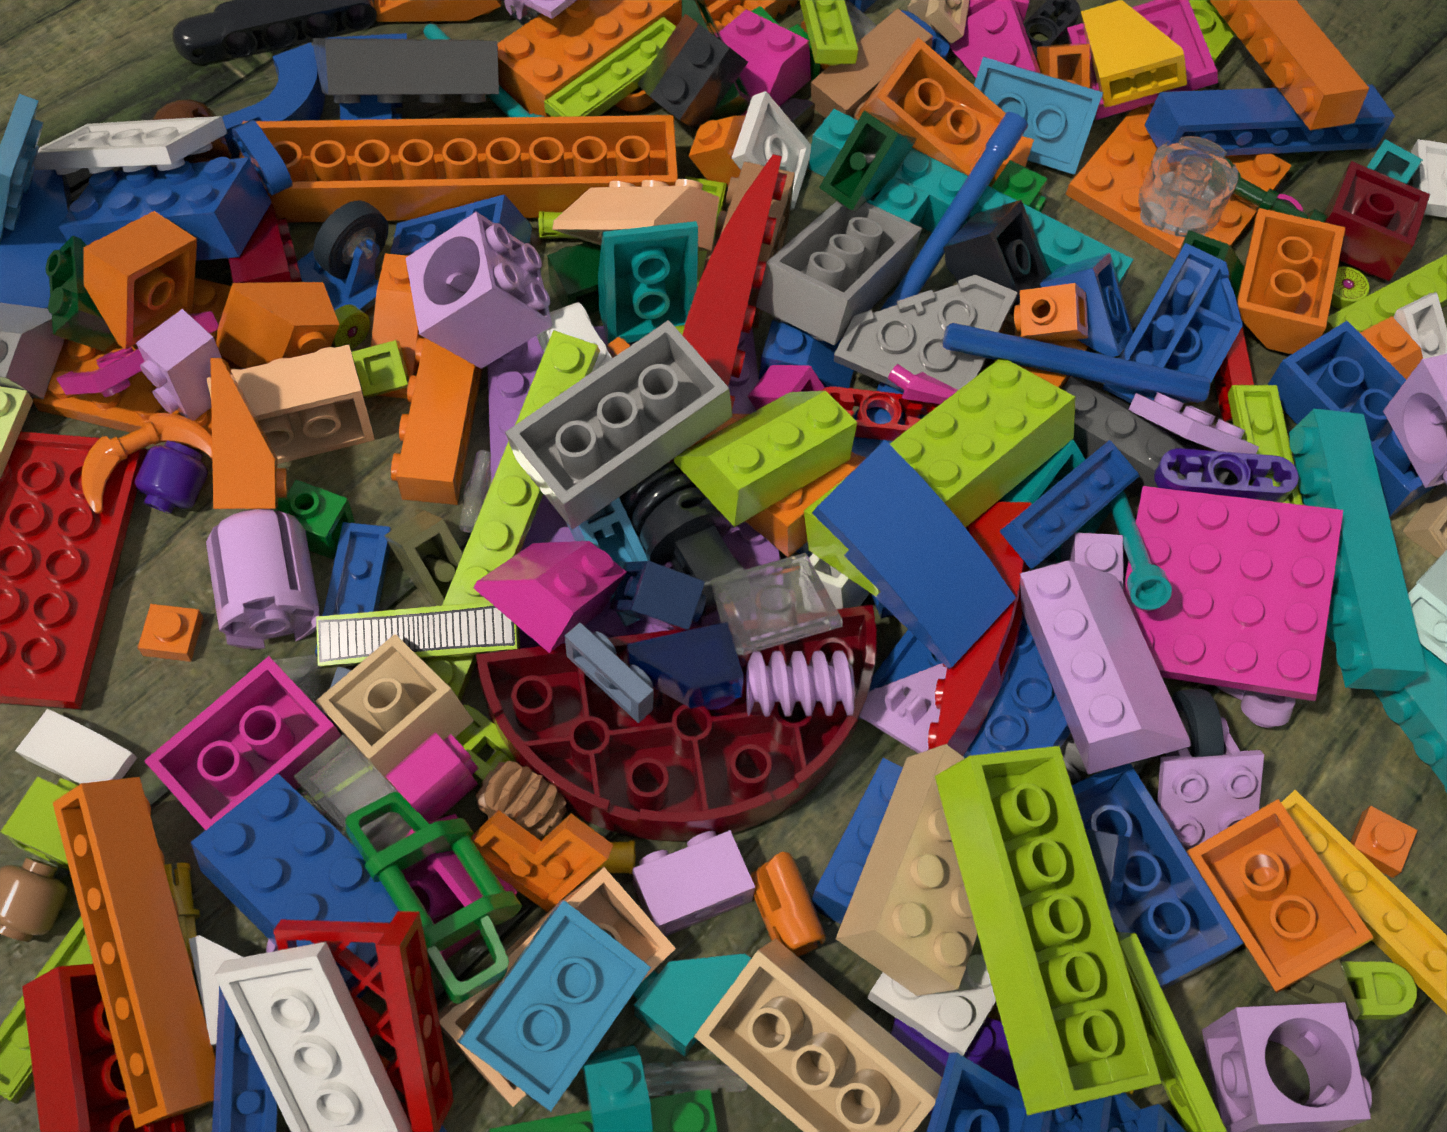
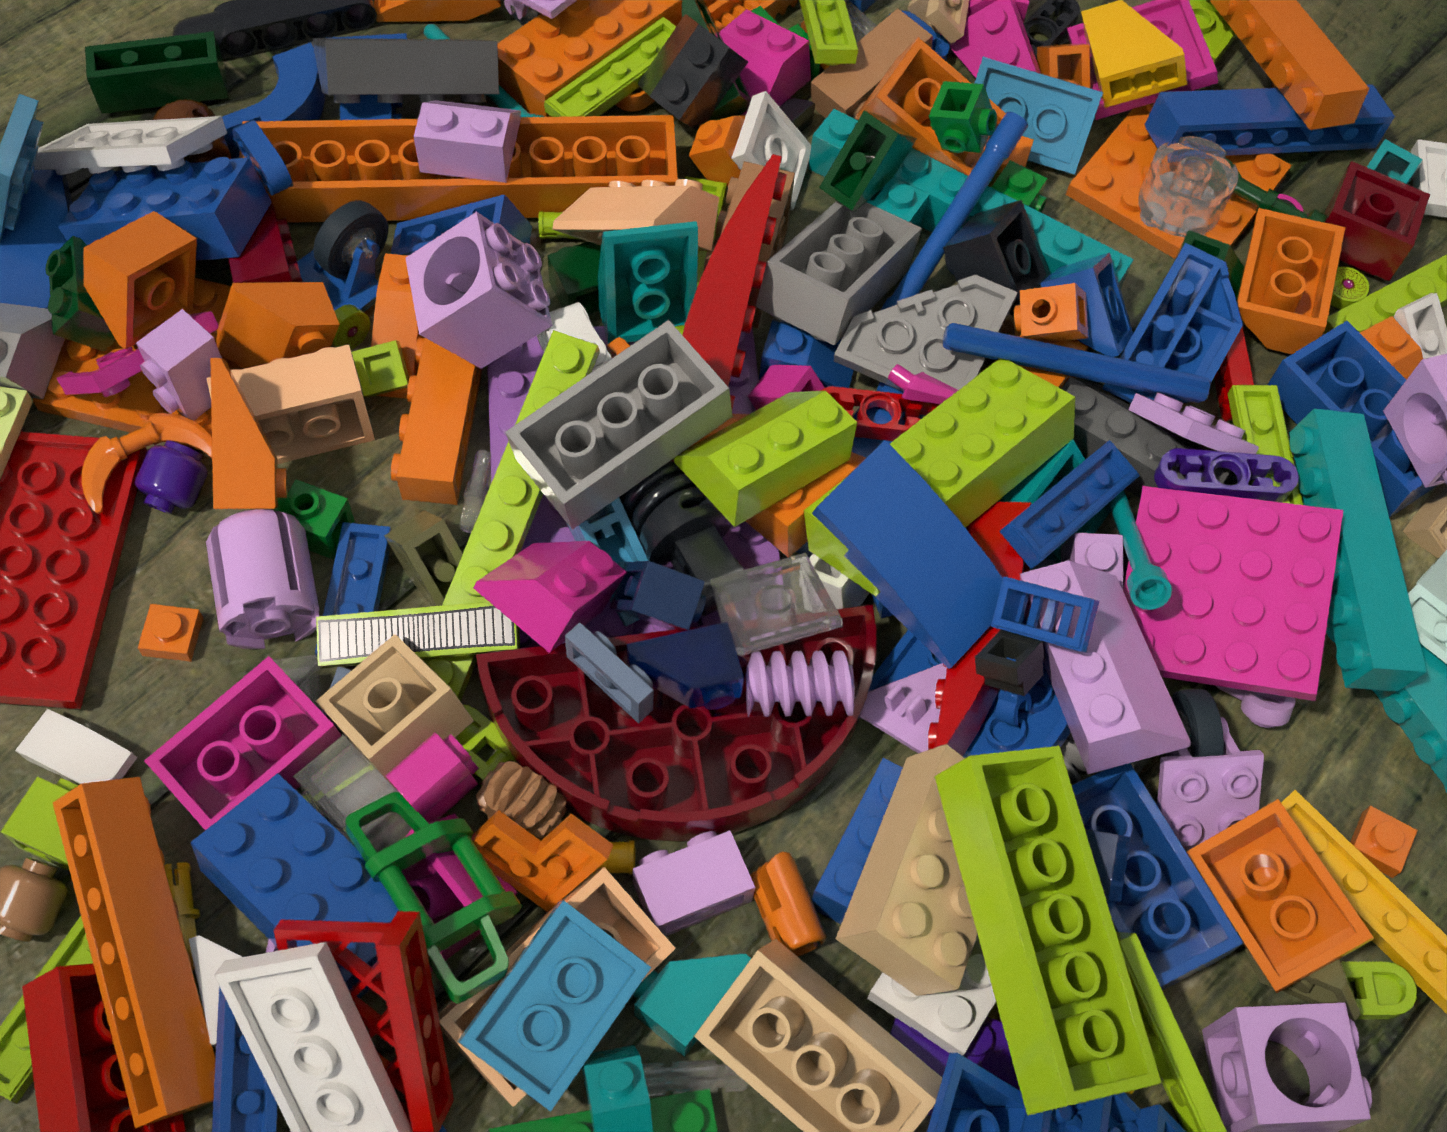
none -> dark green brick [85,31,228,114]
none -> lavender slope [414,100,521,183]
none -> green brick [929,81,997,153]
none -> pearl dark grey piece [975,630,1044,726]
none -> blue slope [991,576,1099,653]

